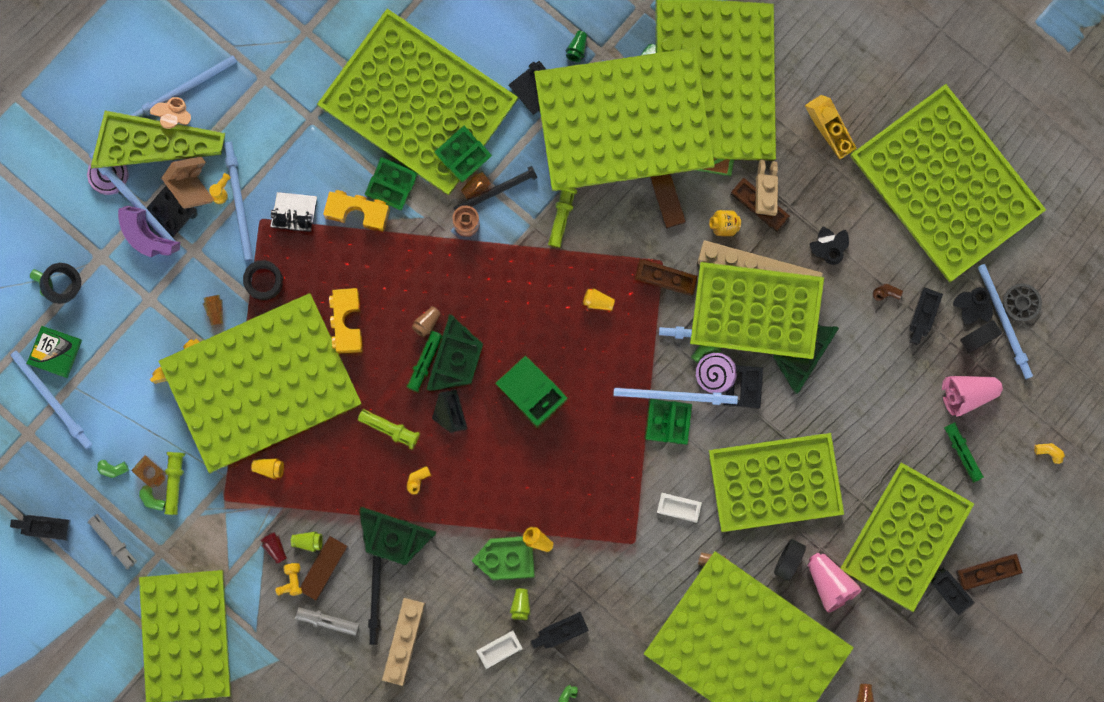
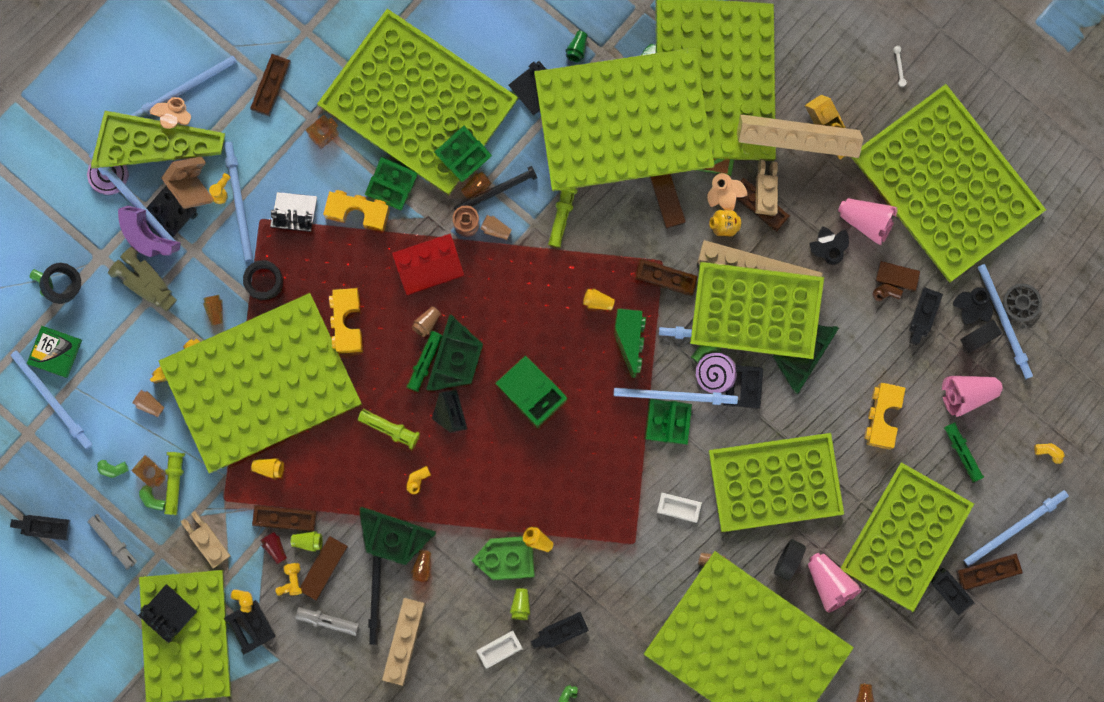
none -> olive piece [108,247,177,312]
none -> medium nougat cone [132,390,165,417]
none -> black hinge [138,584,197,644]
none -> tan hinge [181,511,231,569]
none -> black plate [224,600,277,655]
none -> yellow arm [231,589,253,613]
none -> reddish brown tile [250,54,291,117]
none -> reddish brown tile [252,505,317,532]
none -> clear orange brick [306,115,339,150]
none -> red slope [392,233,465,295]
none -> clear orange cone [411,550,432,582]
none -> medium nougat cone [480,215,512,240]
none -> green slope [614,309,646,378]
none -> light nougat plate [707,173,747,211]
none -> tan brick [737,114,863,158]
none -> bright pink cone [838,198,898,245]
none -> yellow arch [864,383,905,450]
none -> reddish brown tile [875,261,920,292]
none -> white hinge [893,46,907,87]
none -> light blue bar [963,490,1069,567]

